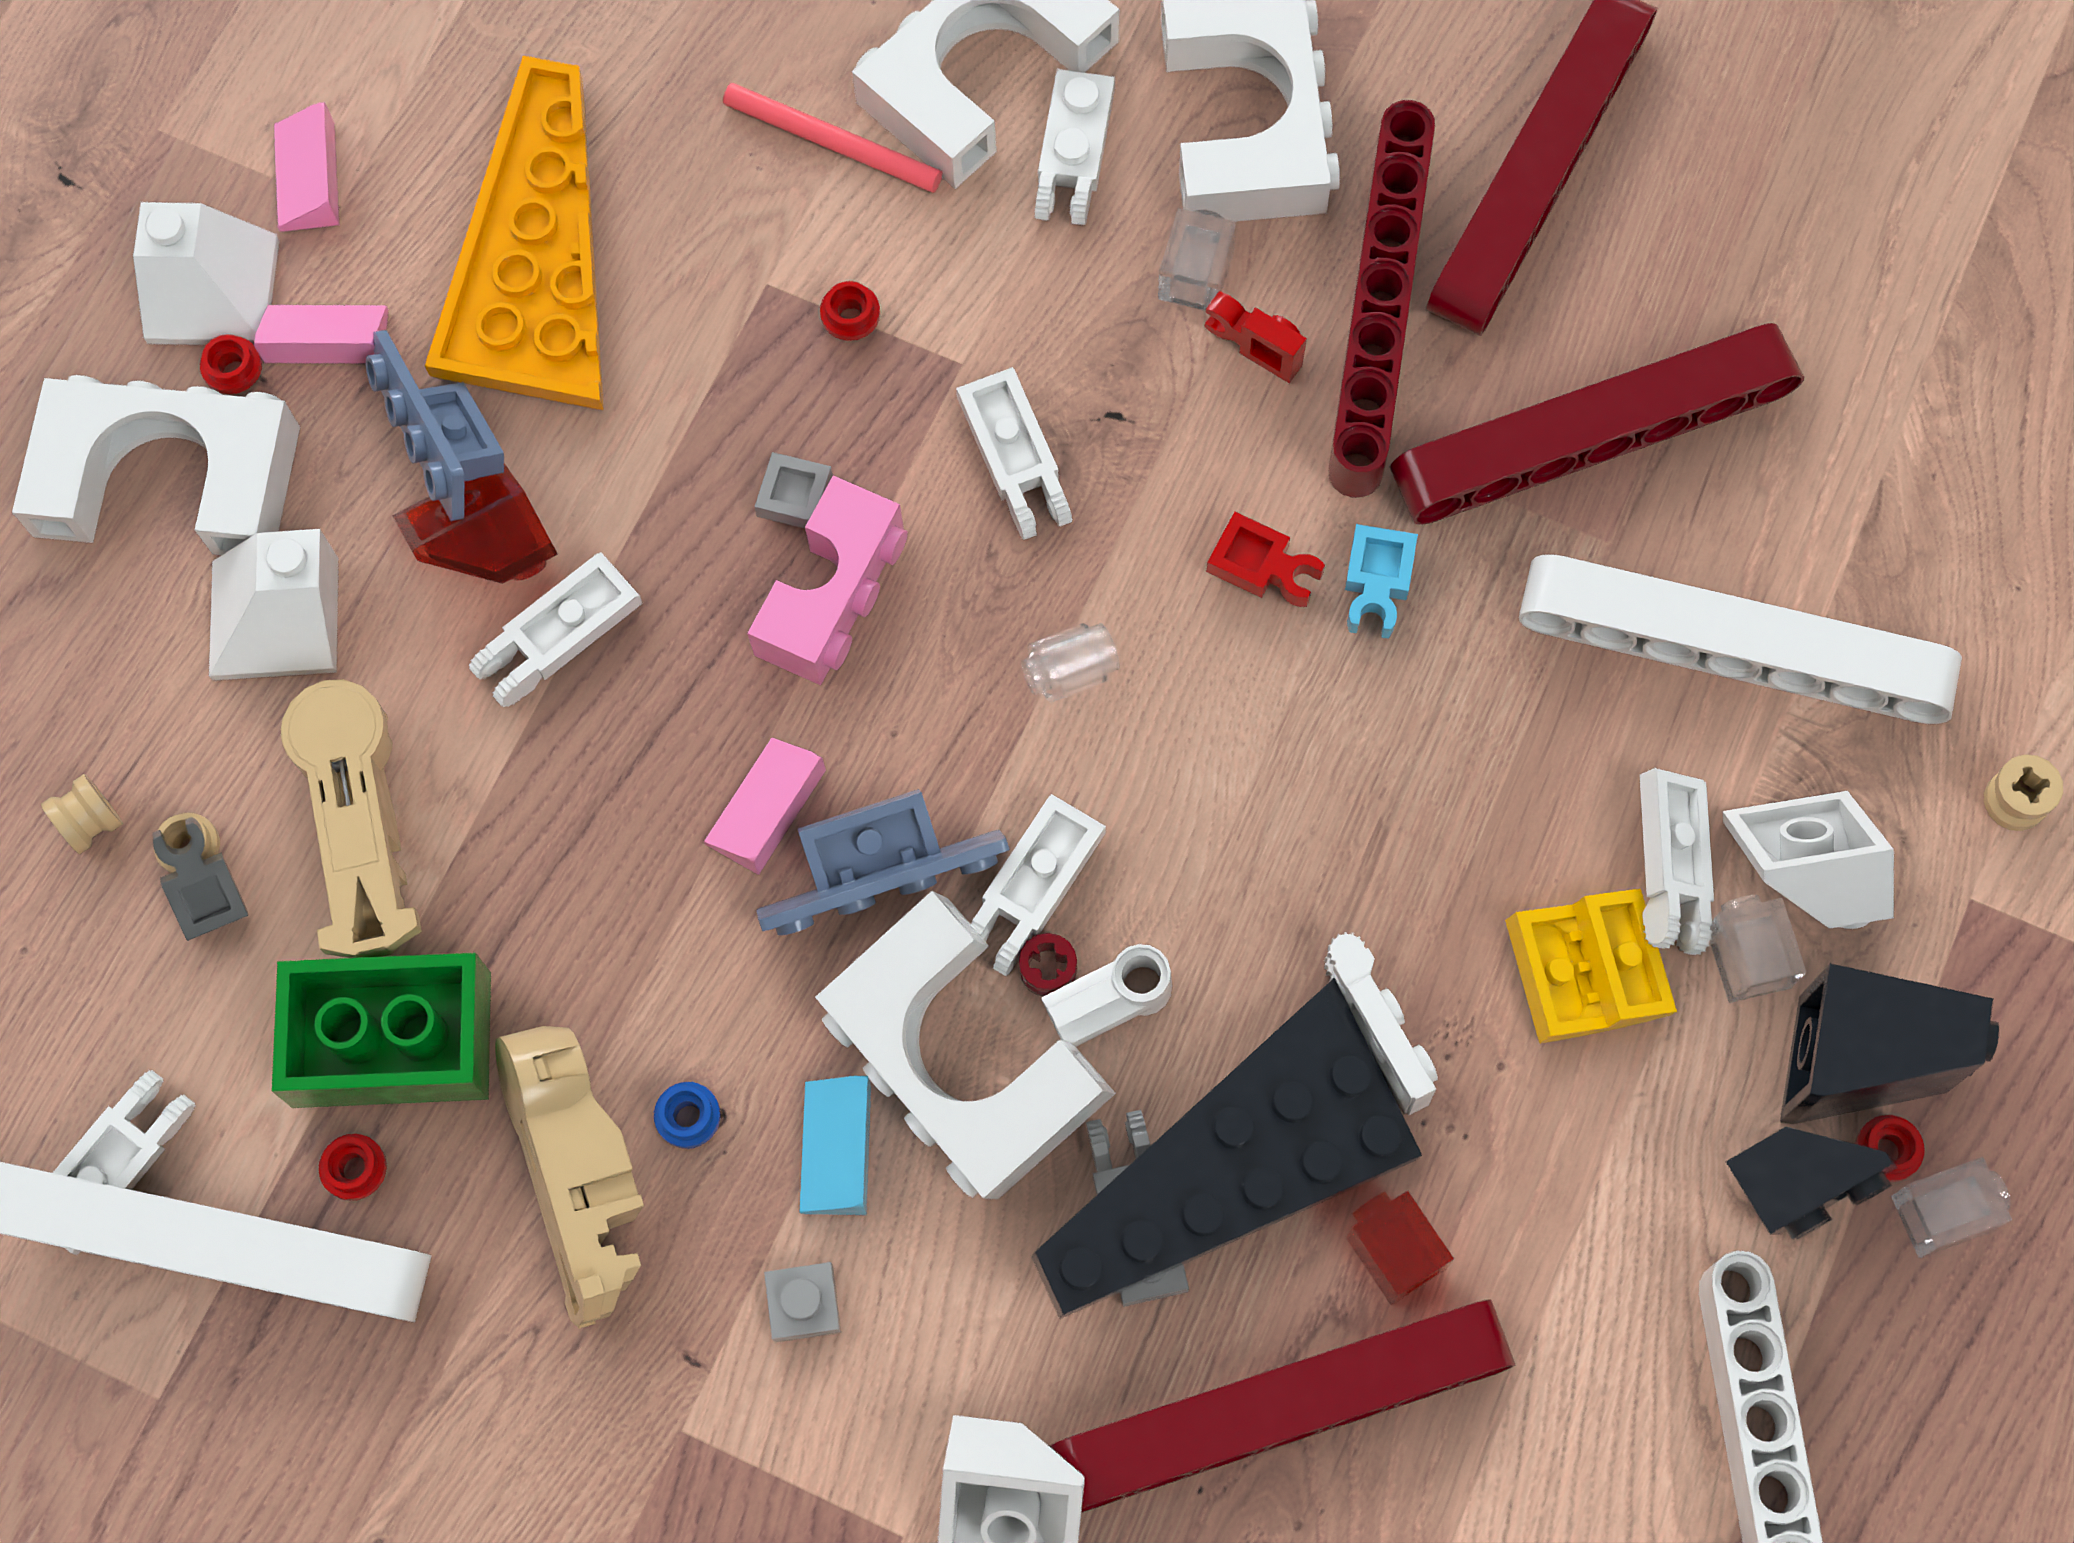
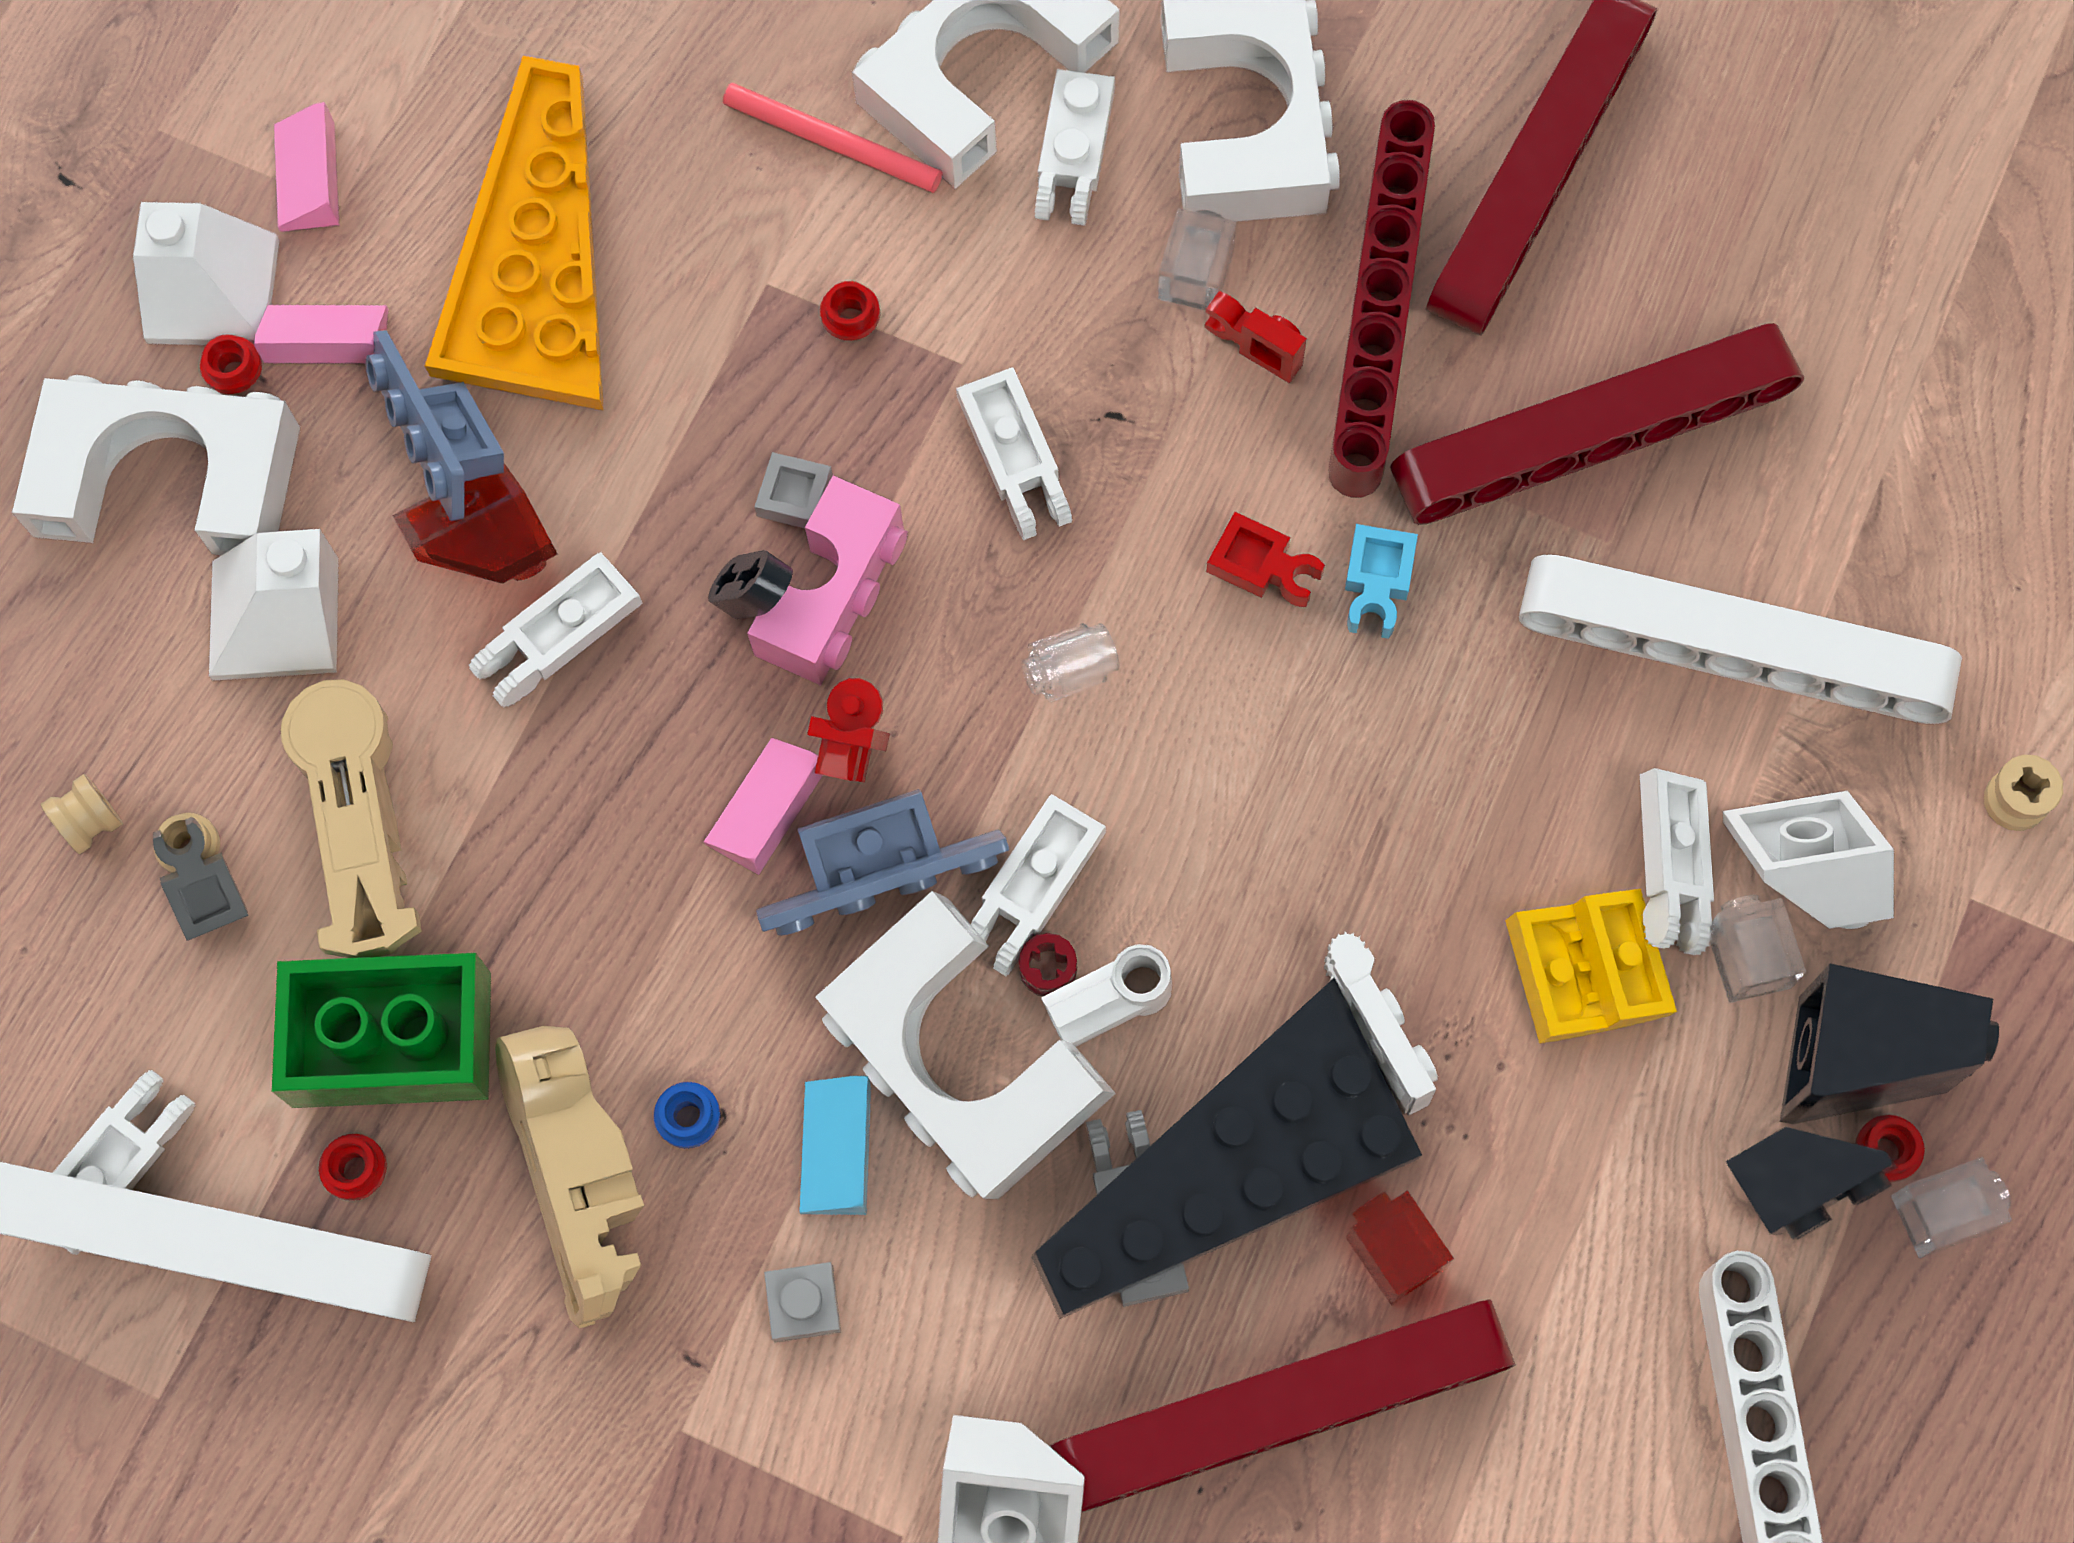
none -> black beam [708,550,793,619]
none -> red hips [807,678,890,783]

